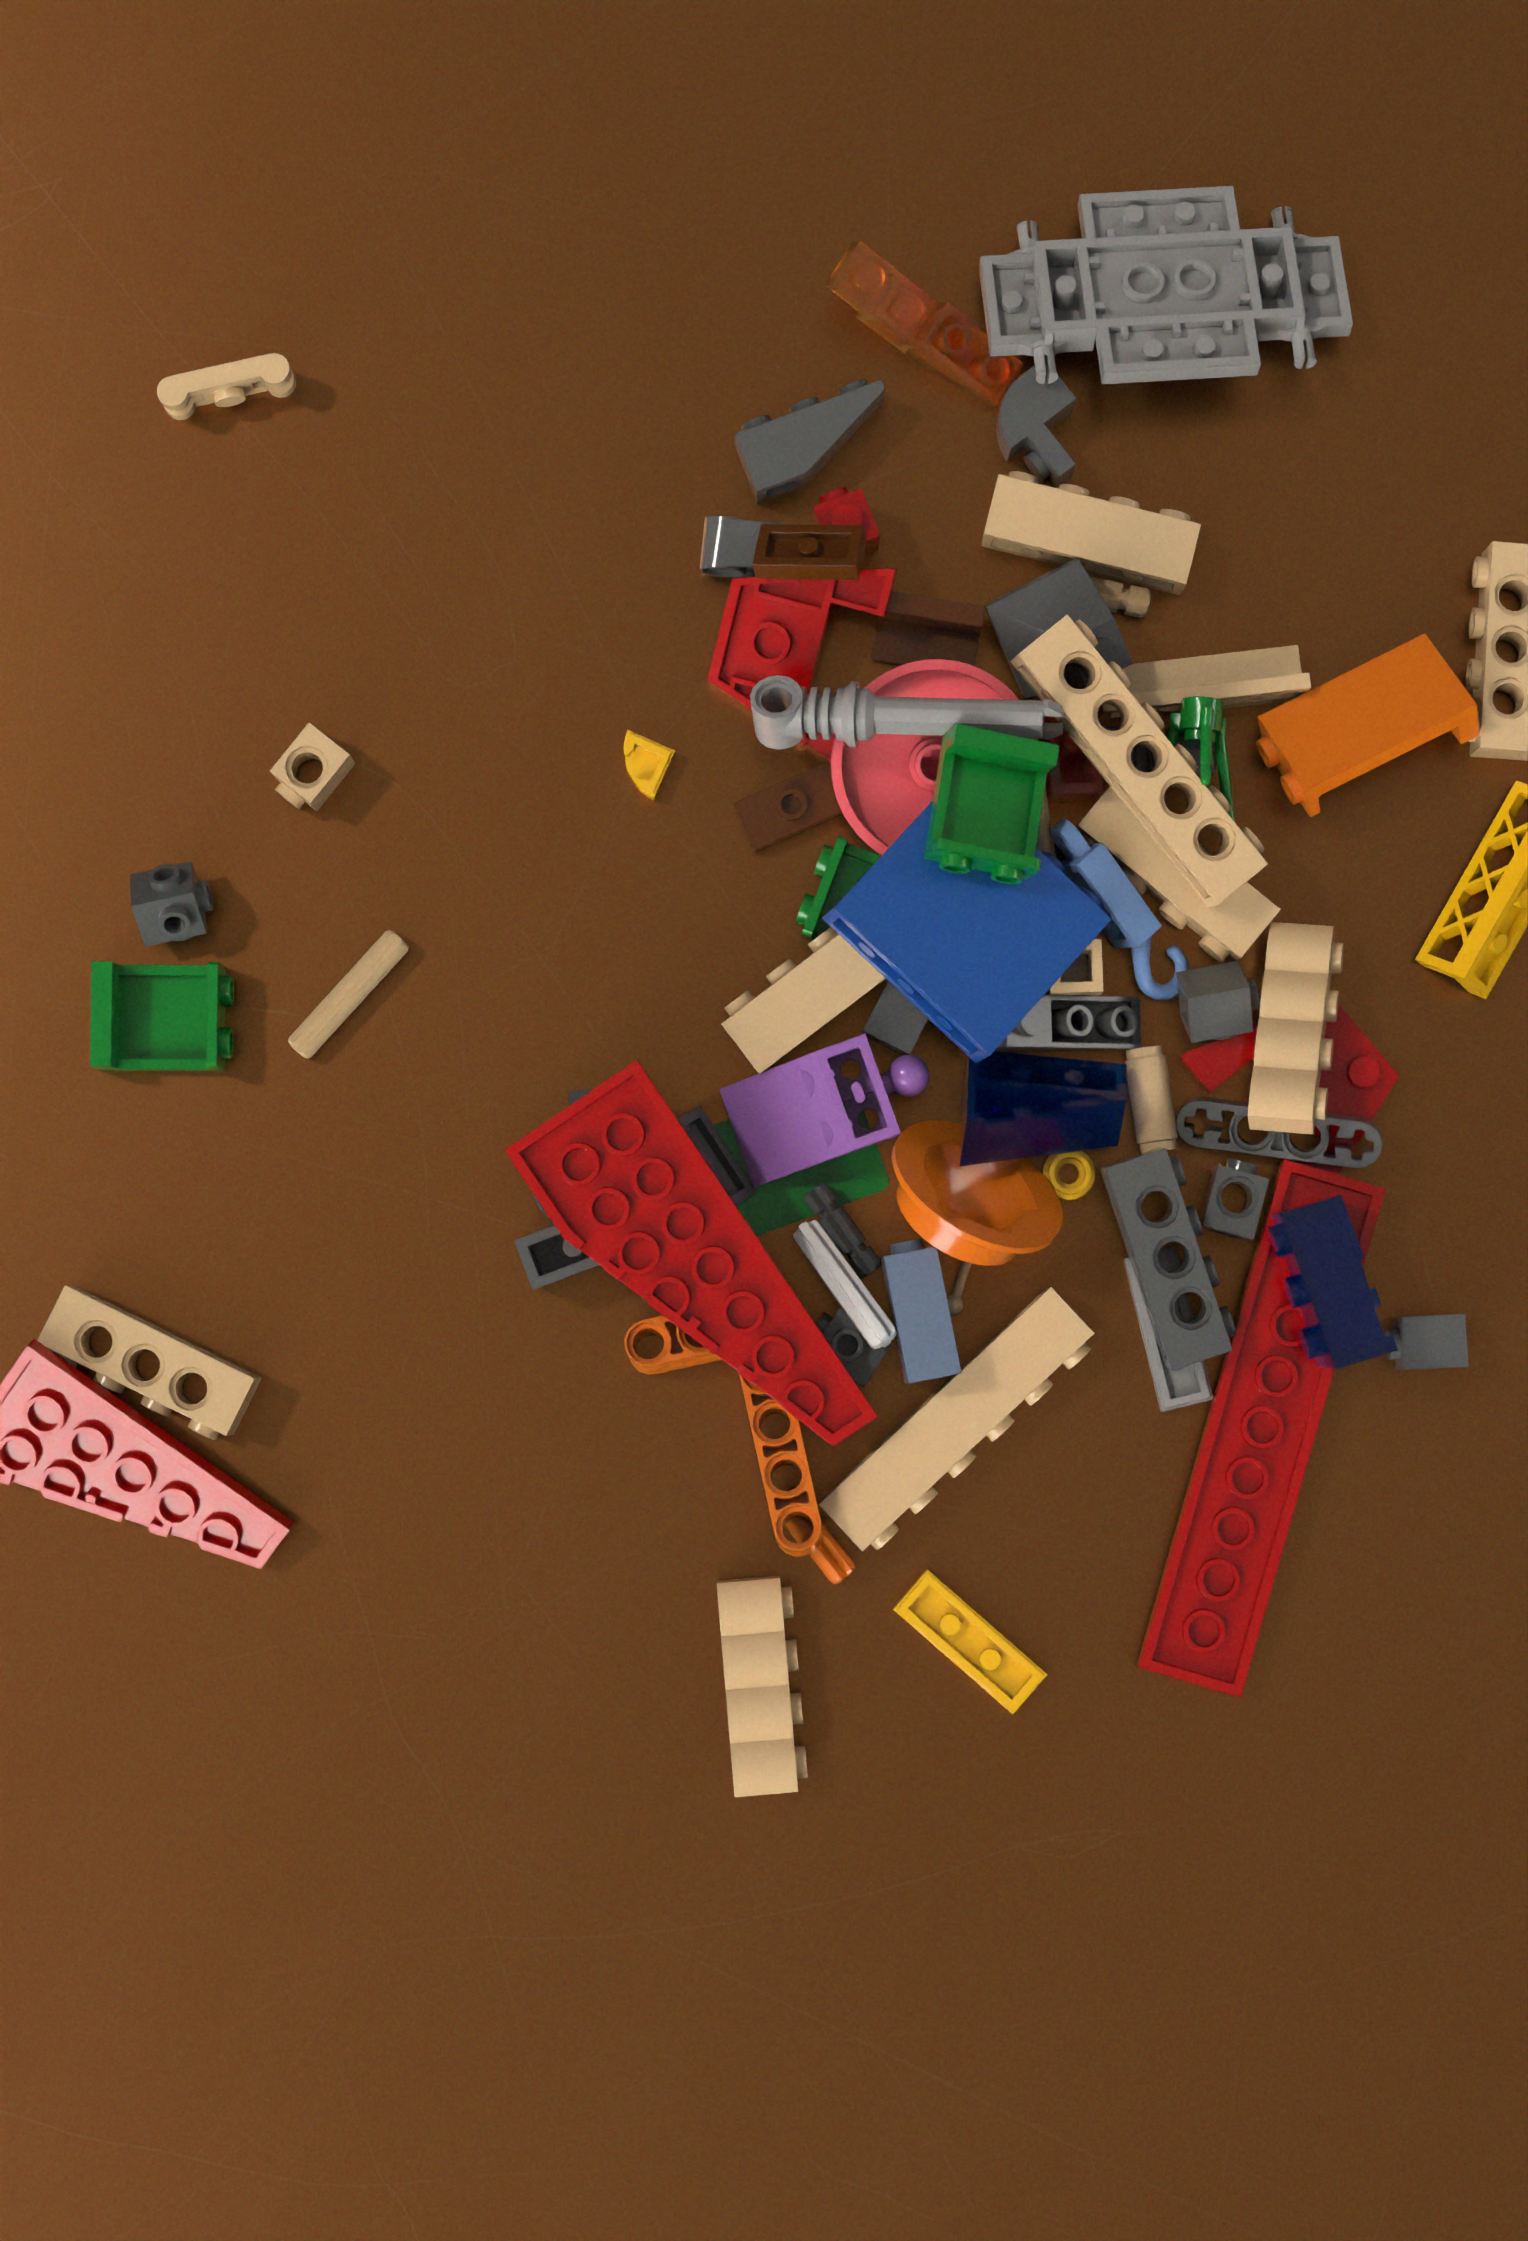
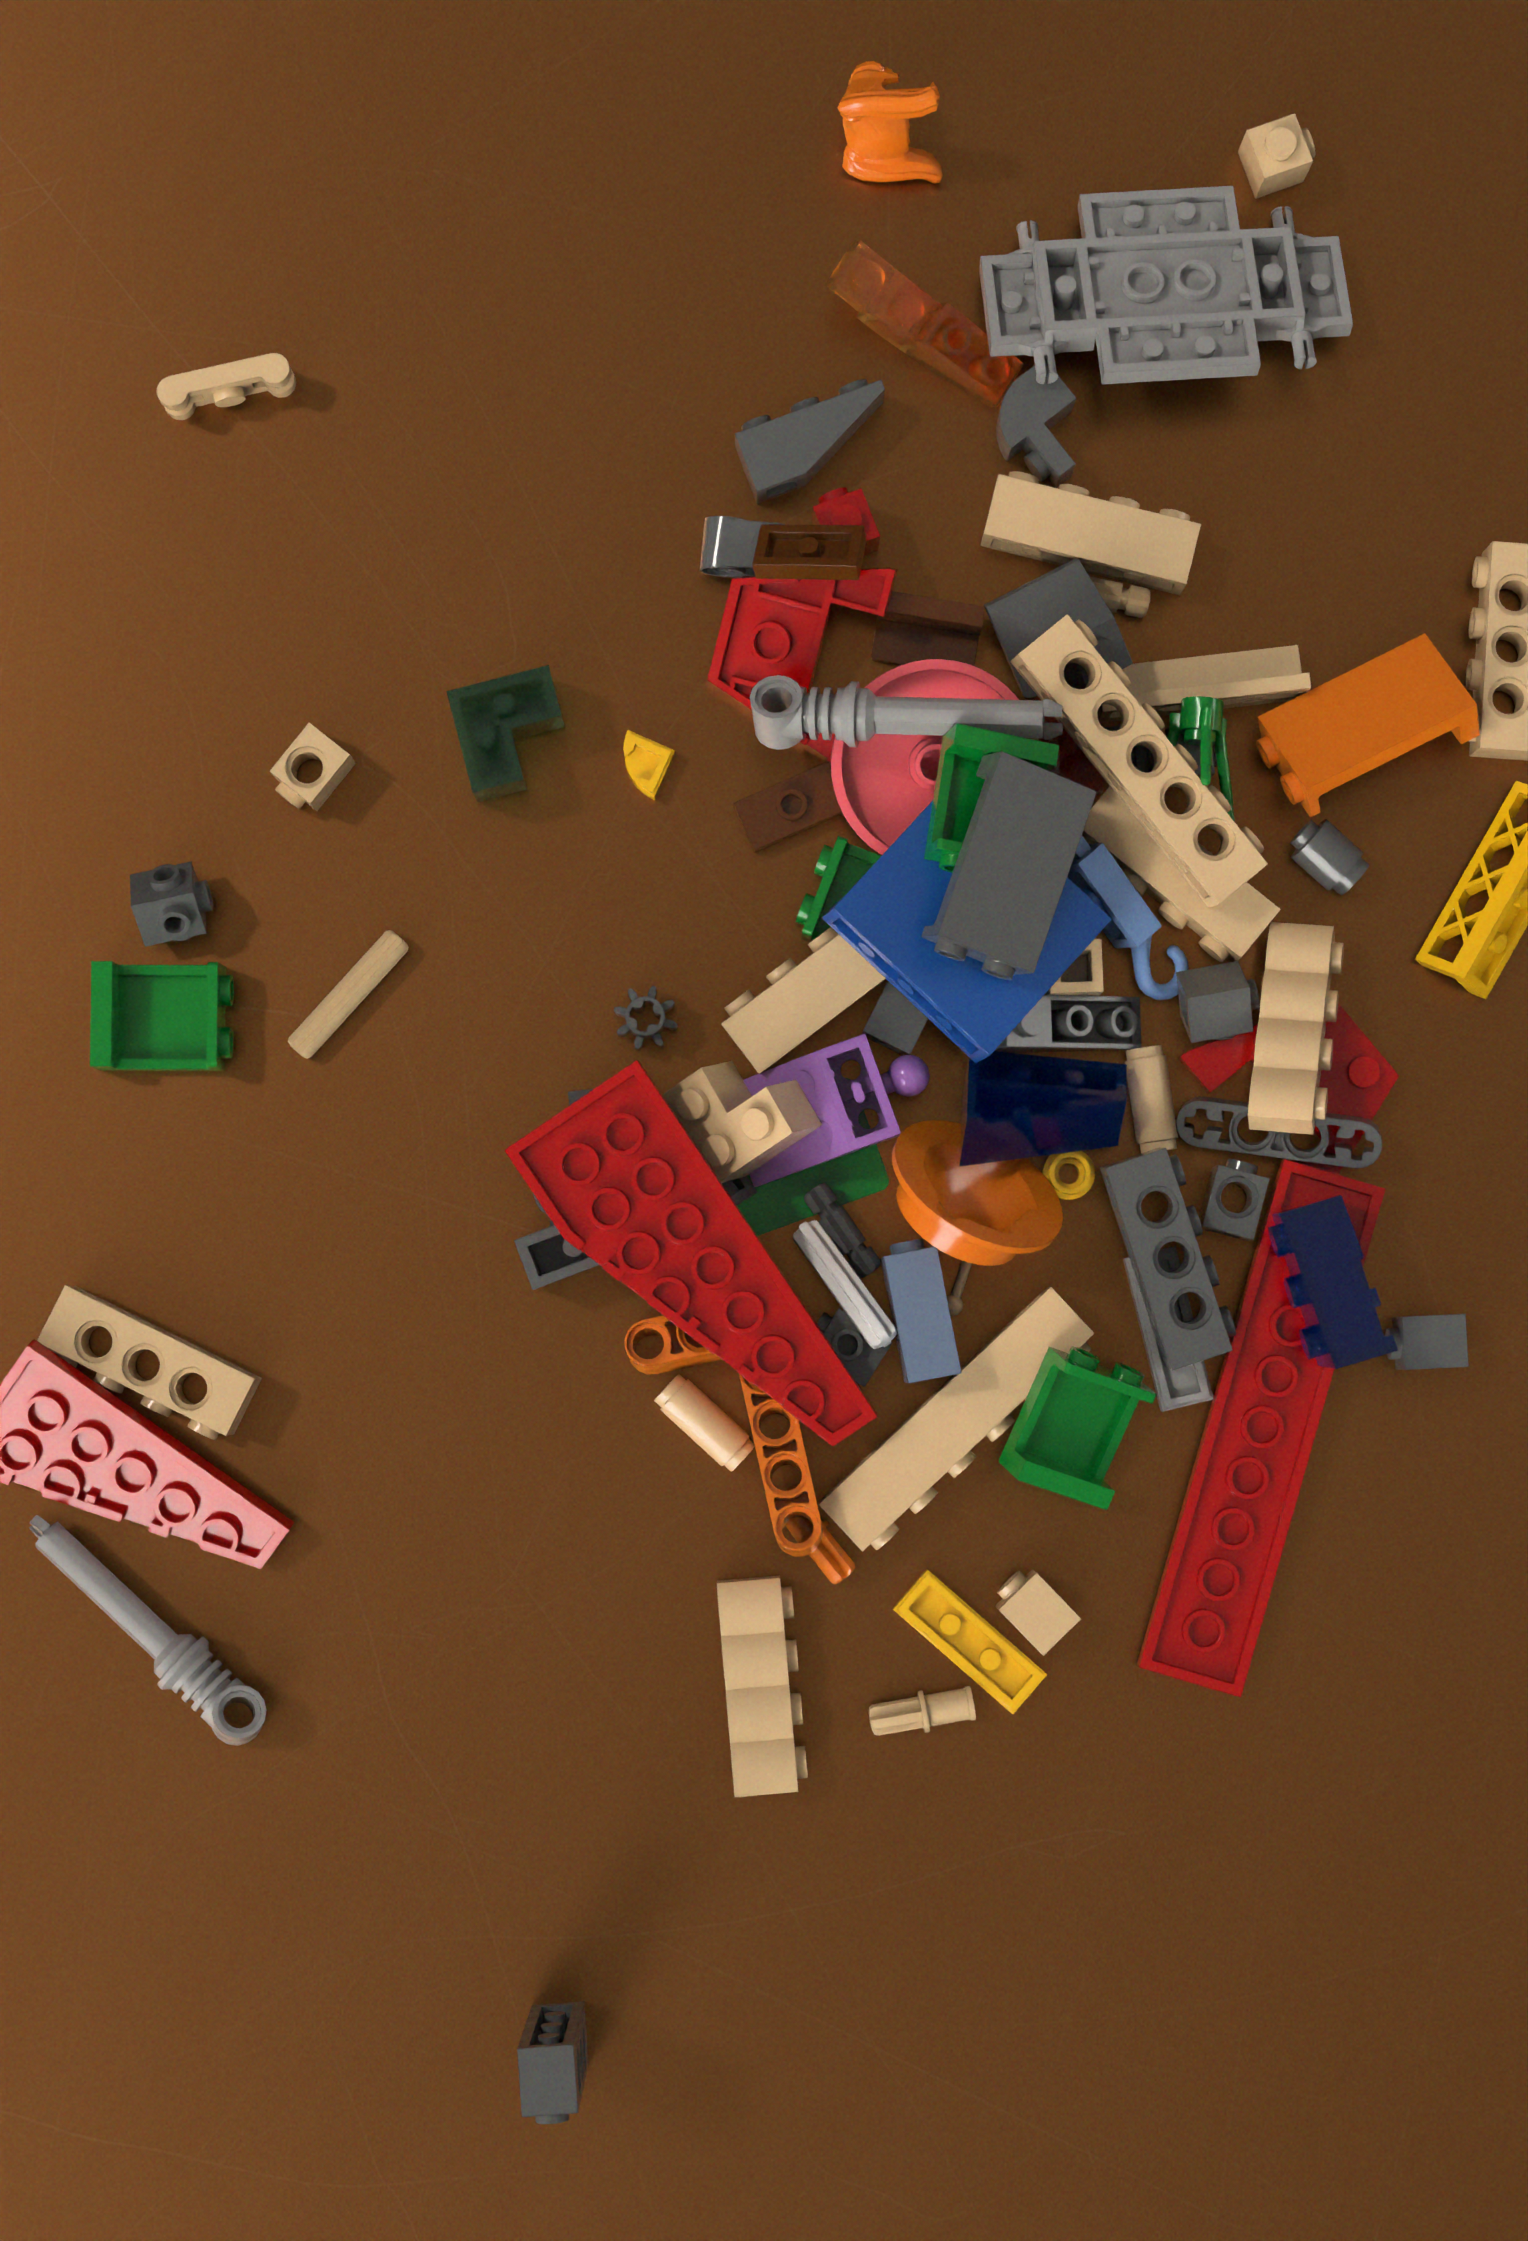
none -> light grey piece [29,1515,267,1746]
none -> clear green brick [446,665,565,802]
none -> dark grey brick [517,2001,589,2124]
none -> dark grey gear [614,986,678,1051]
none -> tan piece [654,1374,755,1472]
none -> tan brick [663,1061,822,1183]
none -> orange hair [837,61,943,184]
none -> tan axle [869,1686,976,1736]
none -> dark grey panel [921,751,1097,980]
none -> tan brick [995,1569,1081,1656]
none -> green panel [998,1346,1157,1510]
none -> tan brick [1238,113,1316,199]
none -> dark grey brick [1290,819,1369,895]

